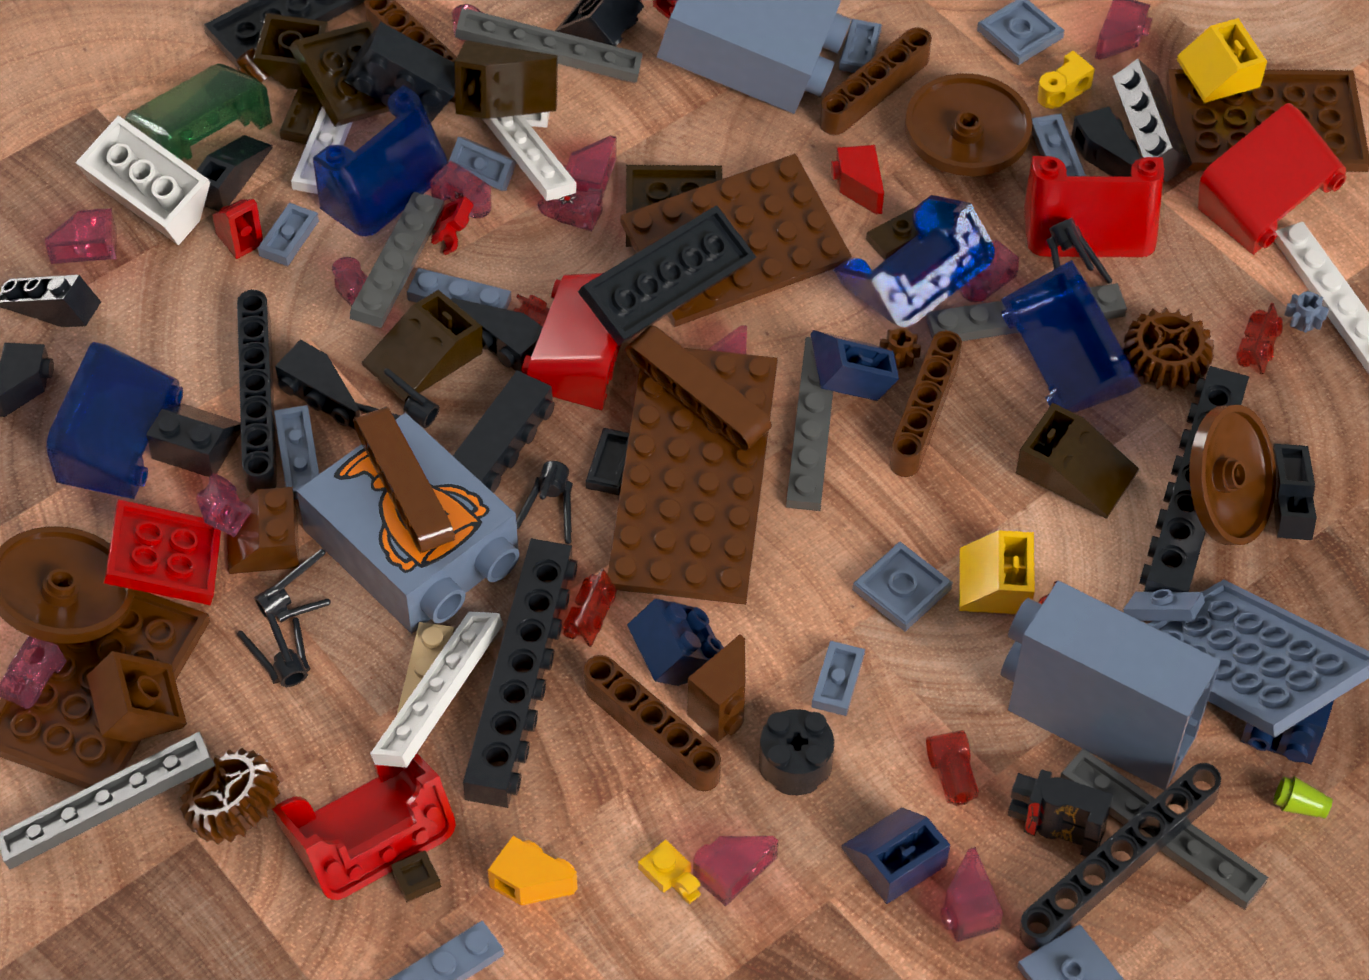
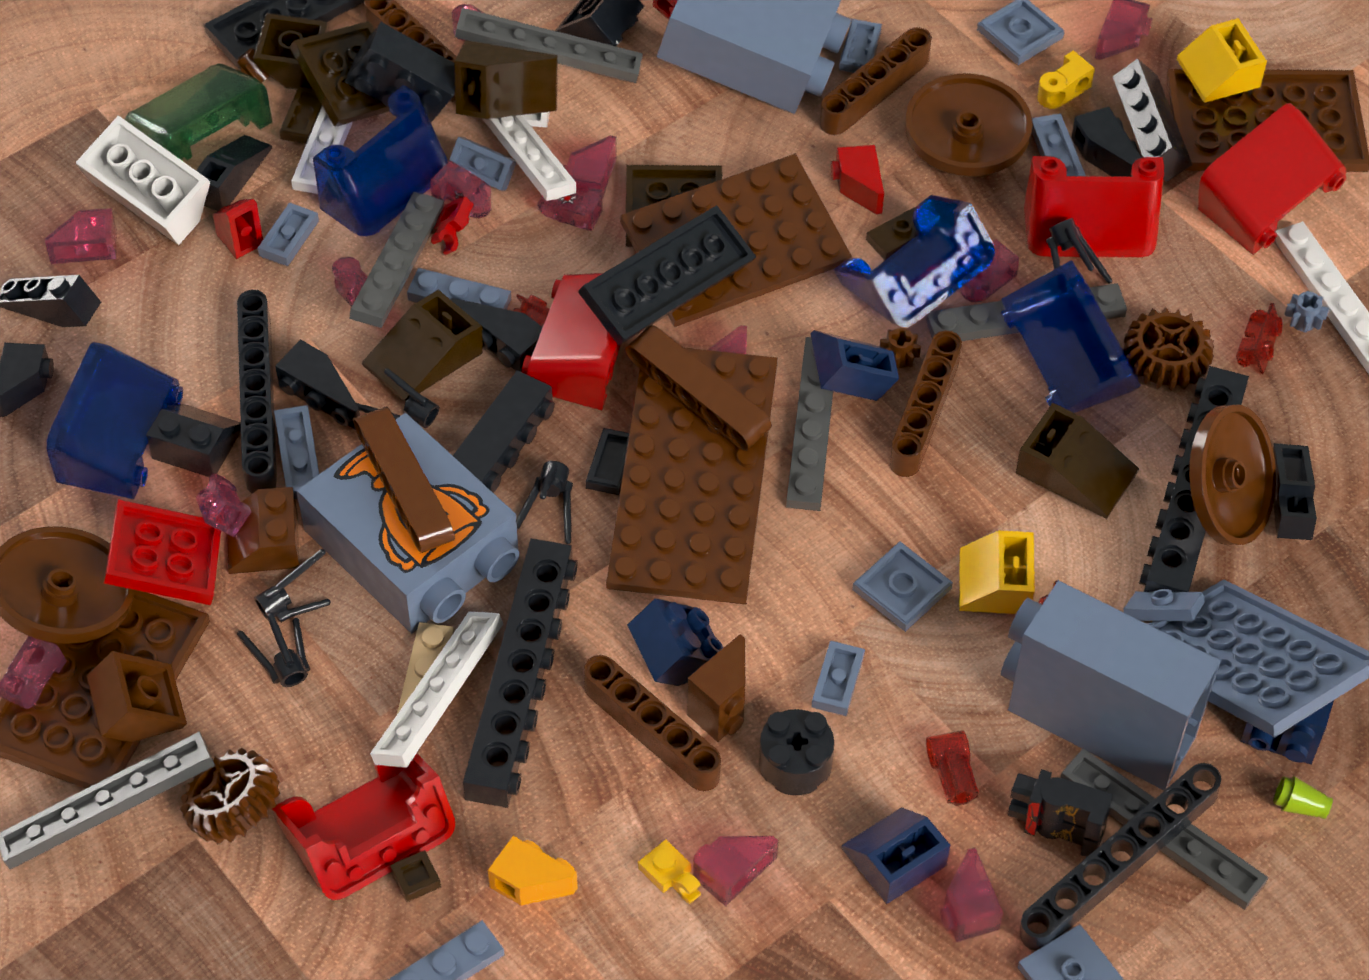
clear red hinge [562,568,617,647] -> none

